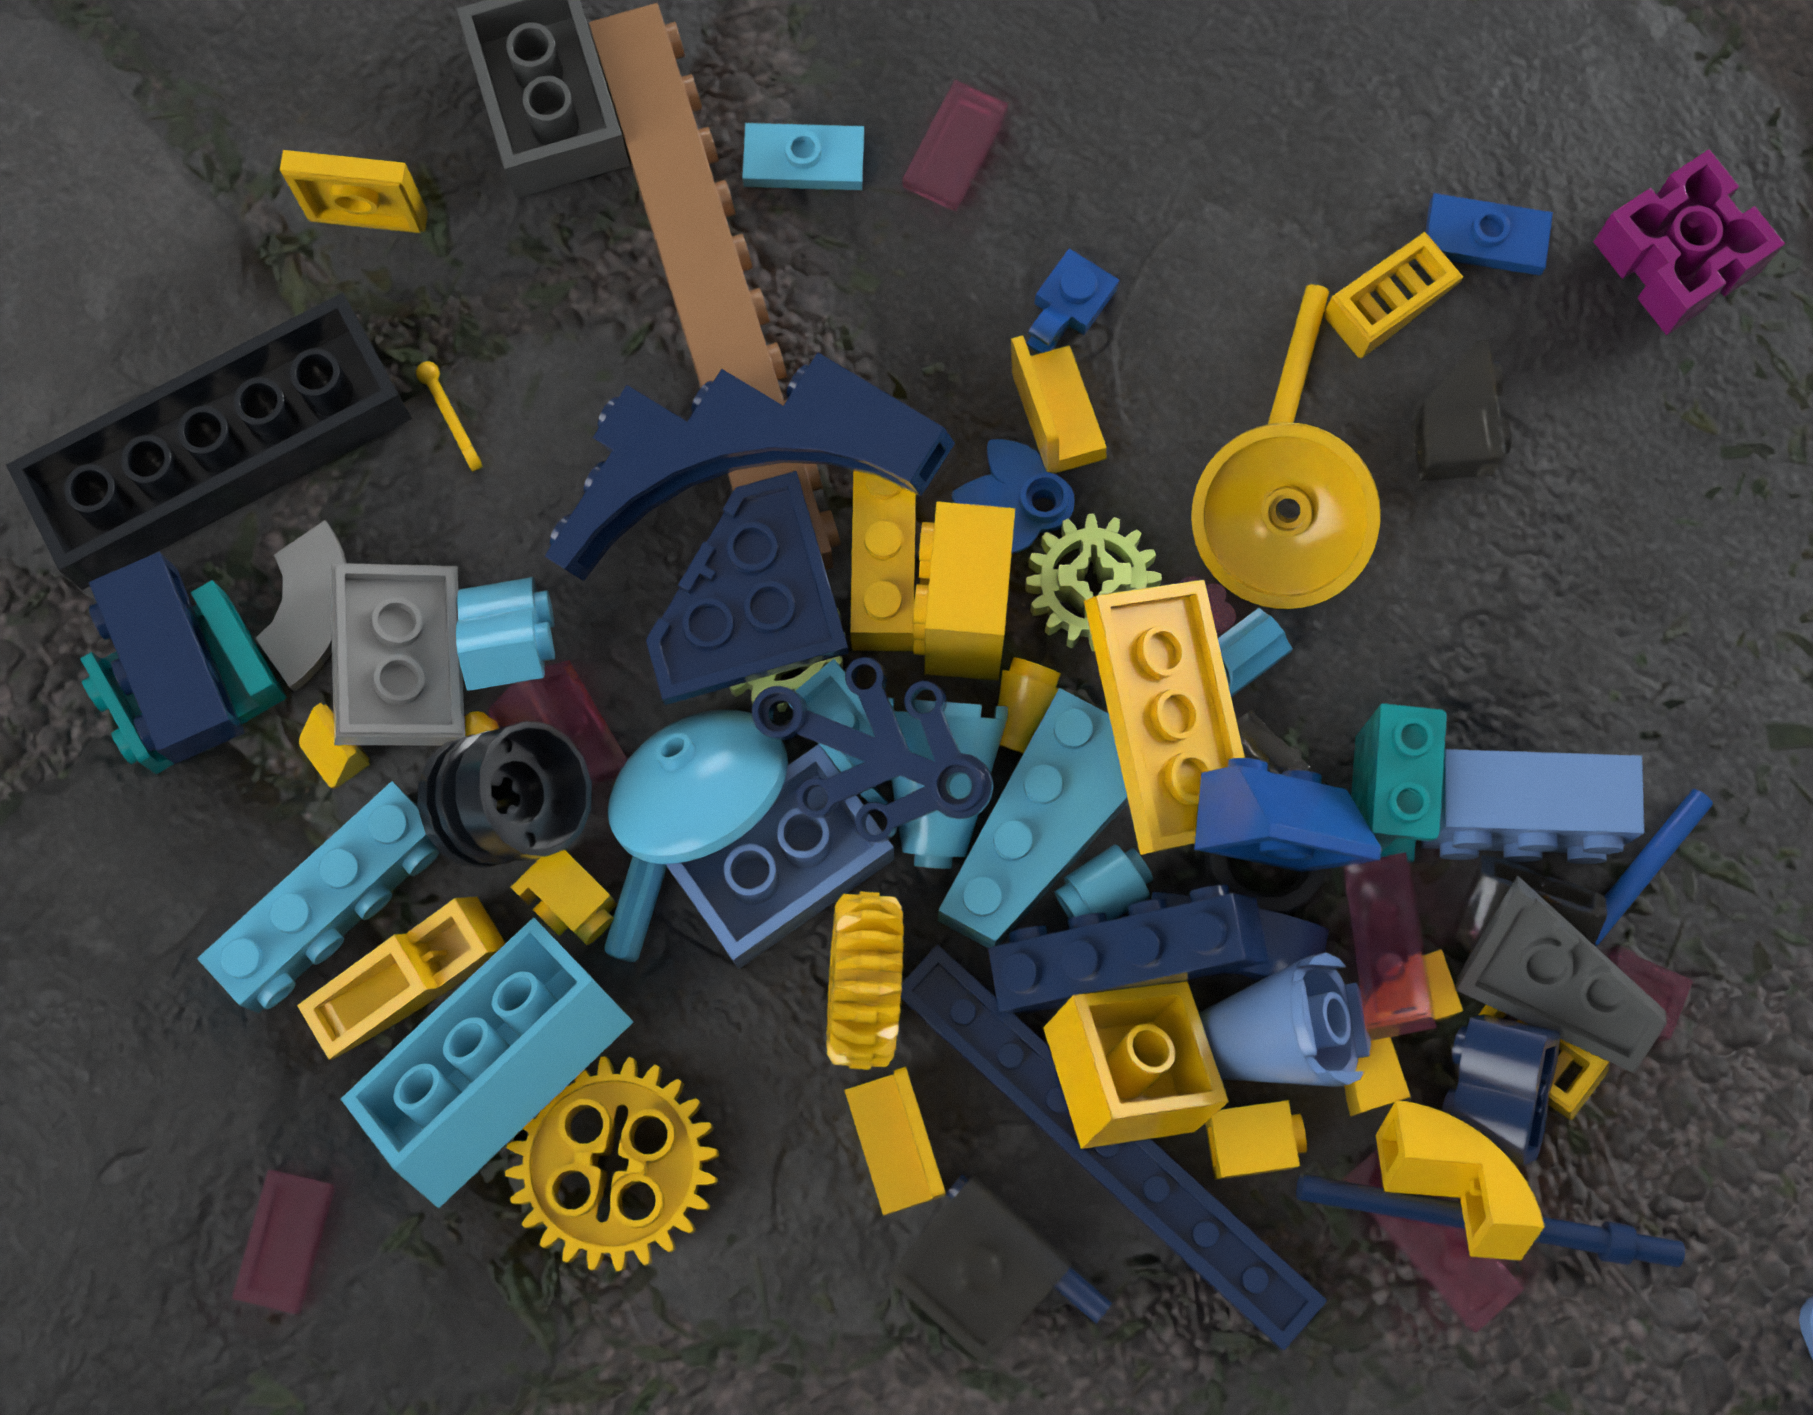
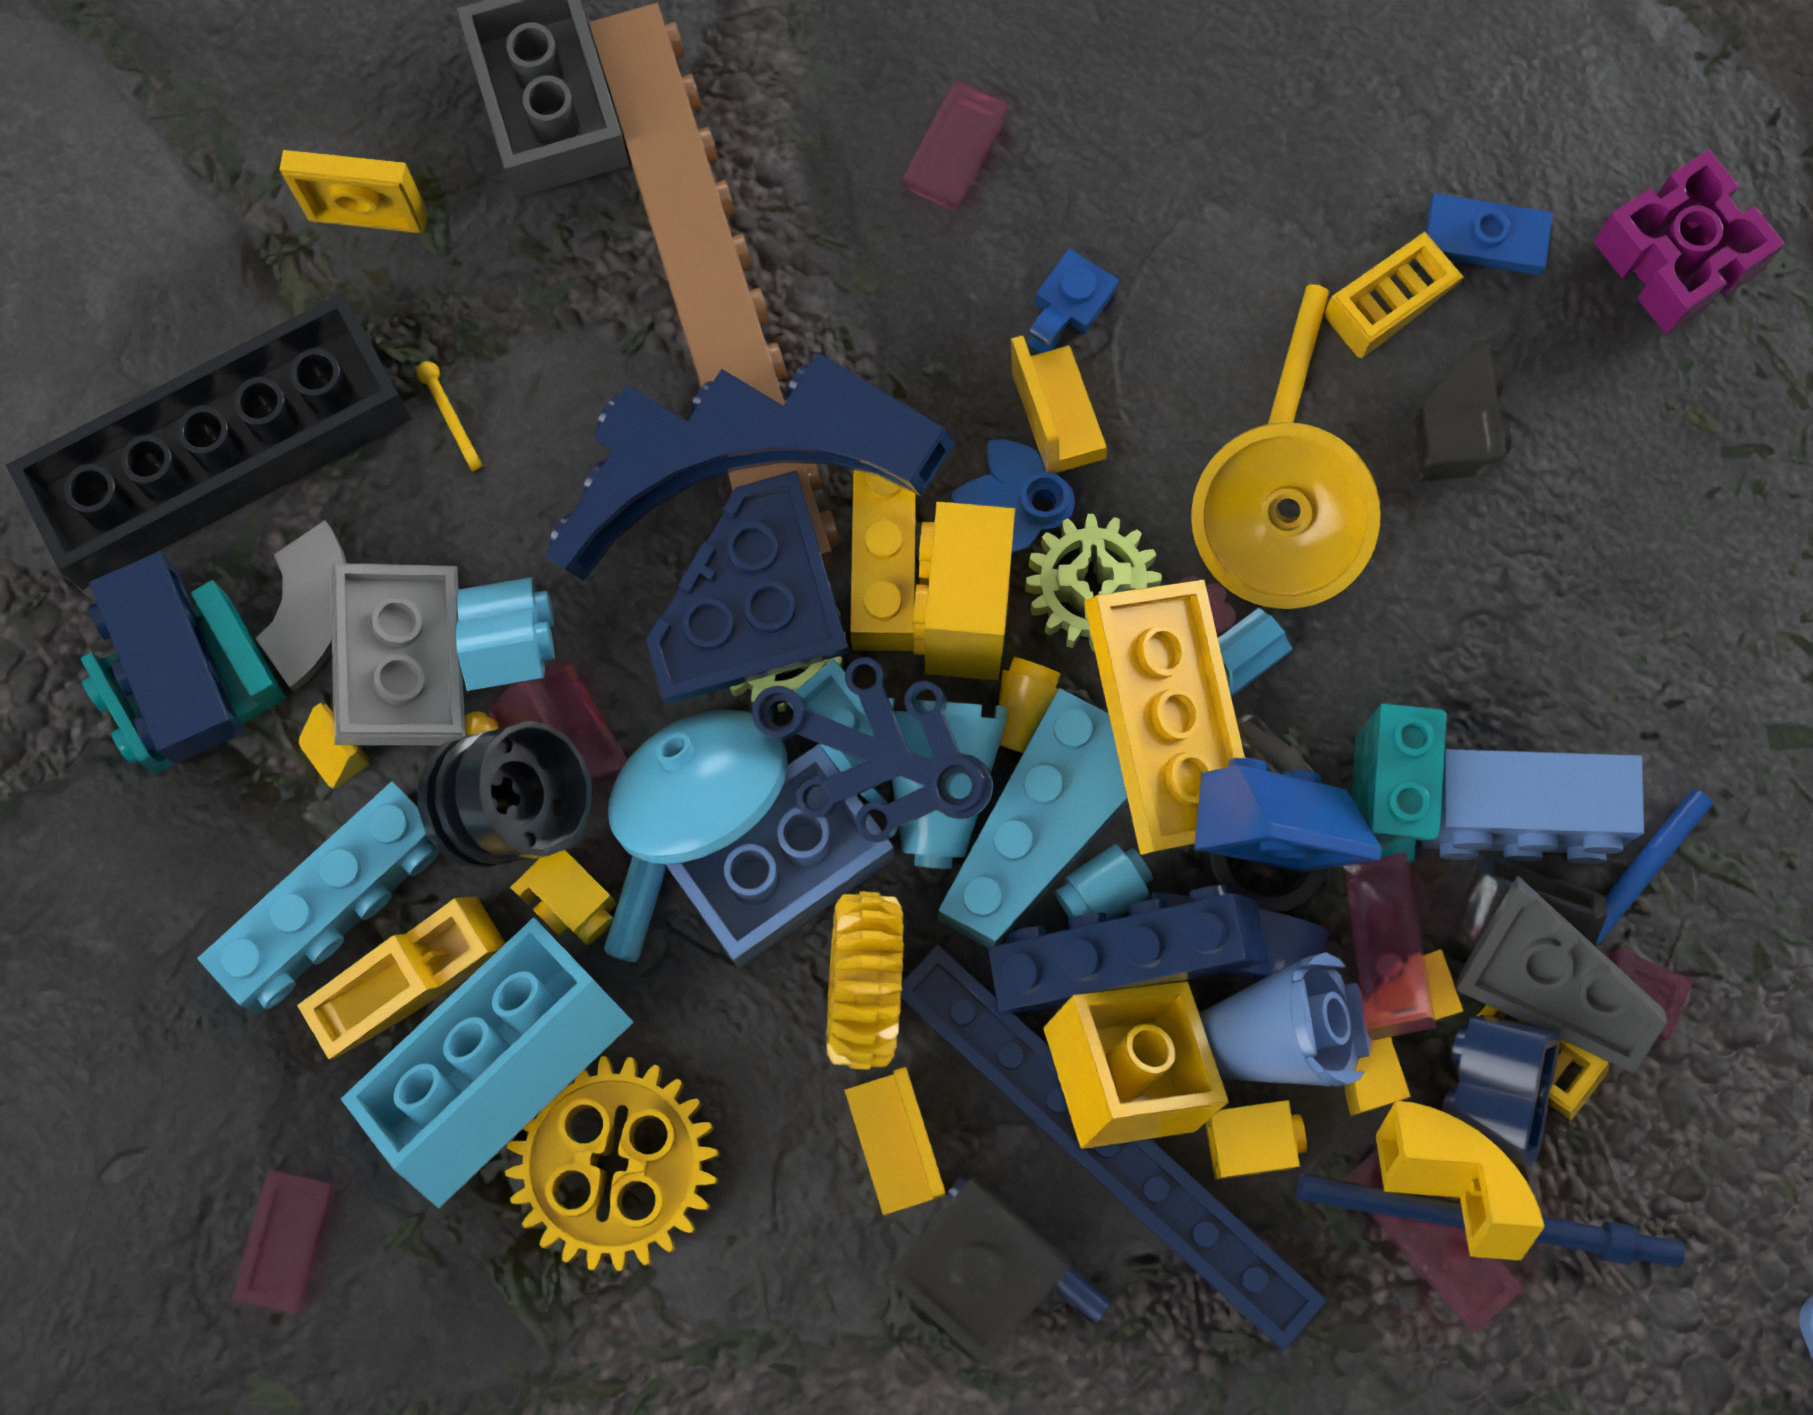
medium azure plate [743,123,864,190] -> none

